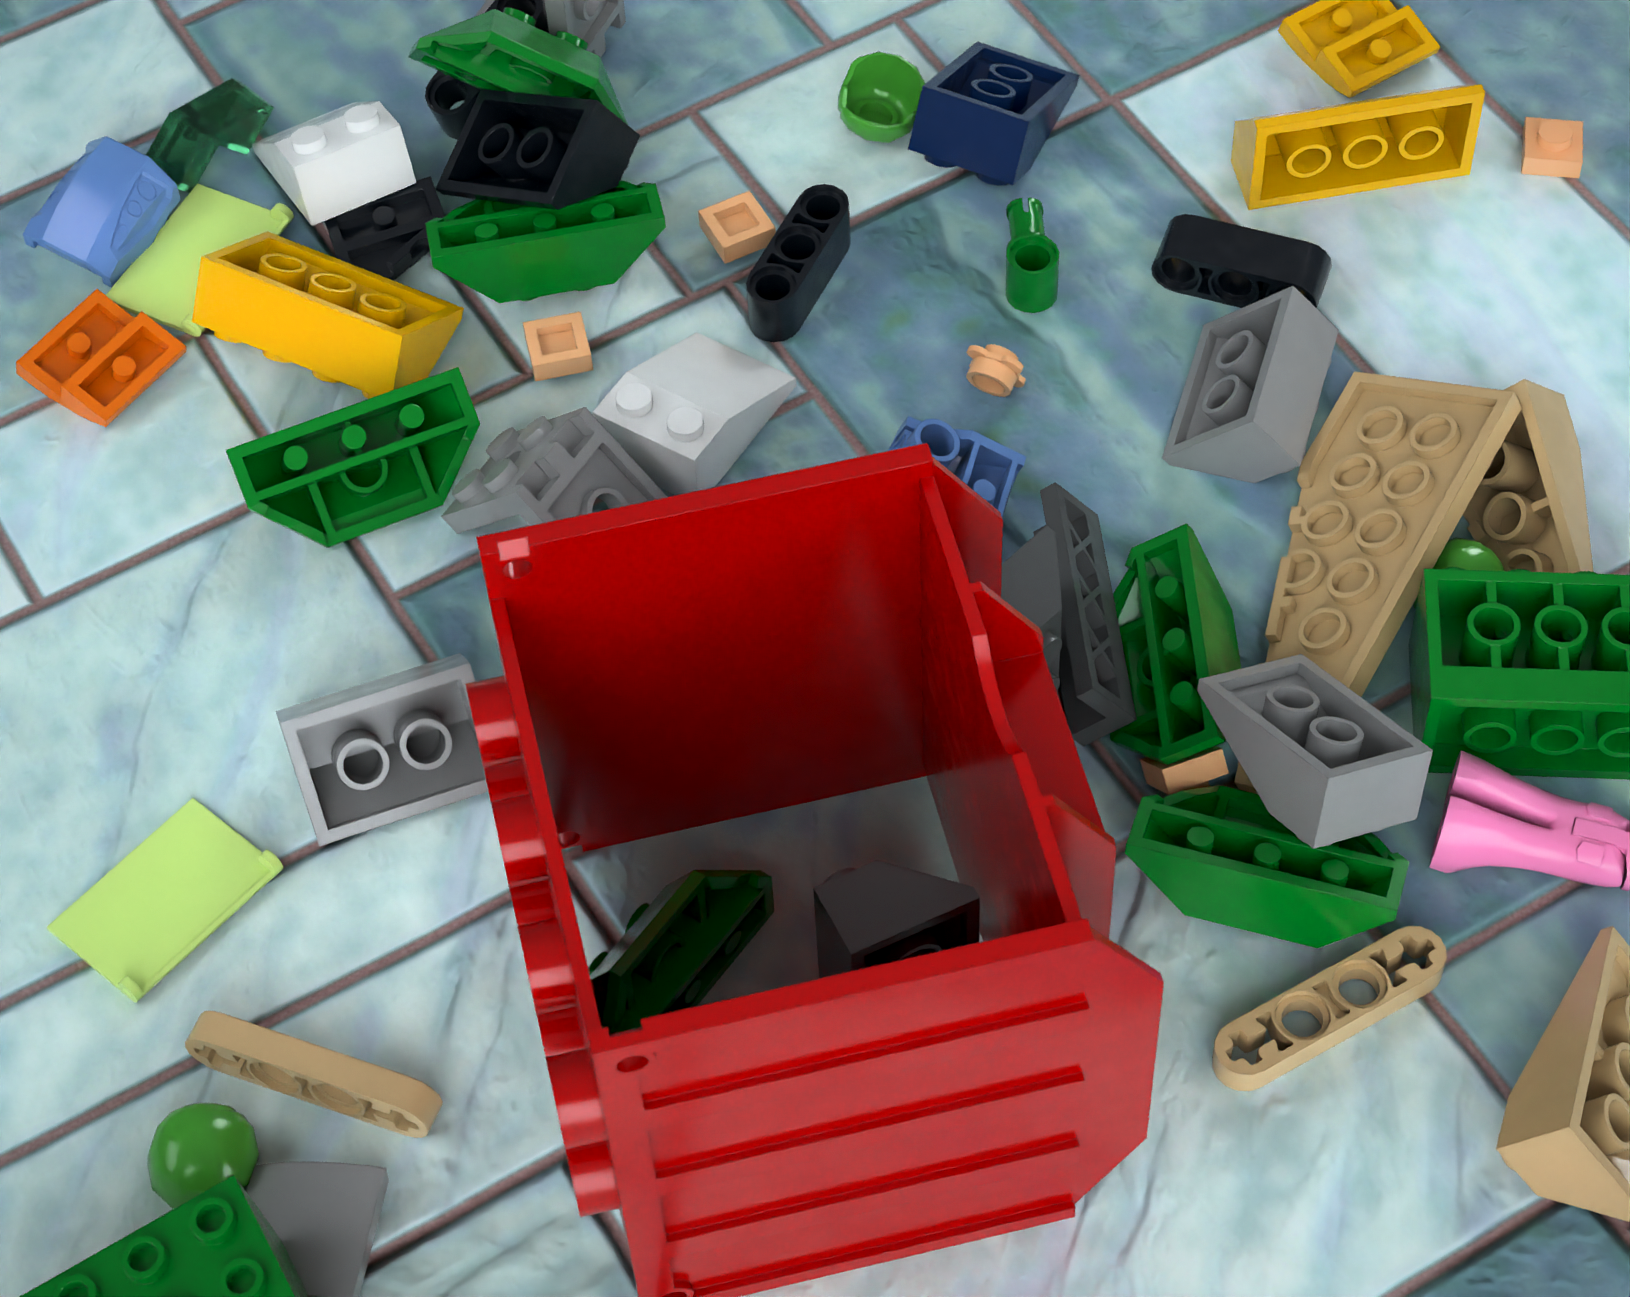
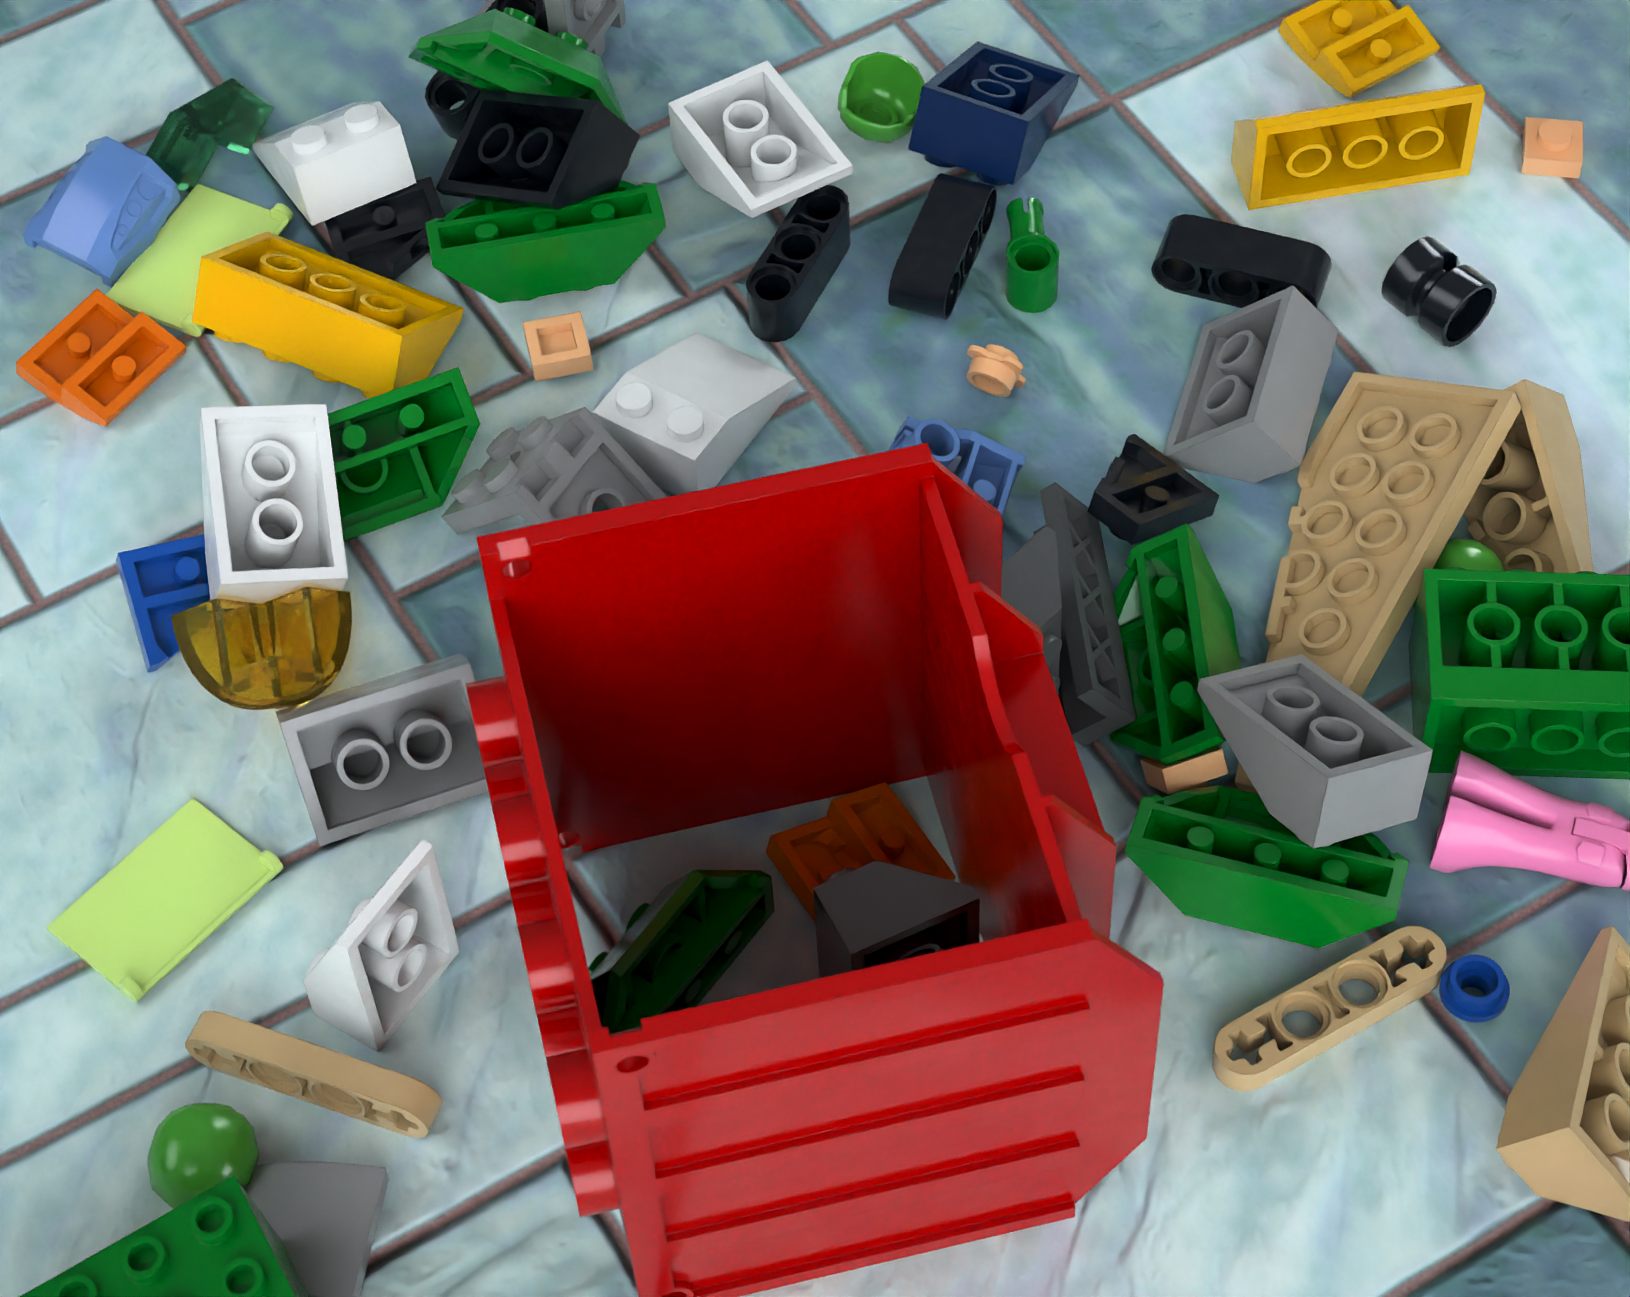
light nougat plate [698,190,776,264] -> none
none -> blue wing [116,534,230,673]
none -> clear yellow brick [171,587,352,710]
none -> white slope [199,404,348,611]
none -> white slope [303,839,460,1052]
none -> white slope [668,60,853,218]
none -> orange slope [766,782,956,922]
none -> black beam [888,173,997,320]
none -> black wing [1087,434,1220,545]
none -> black wheel [1381,236,1497,347]
none -> blue plate [1439,955,1510,1023]

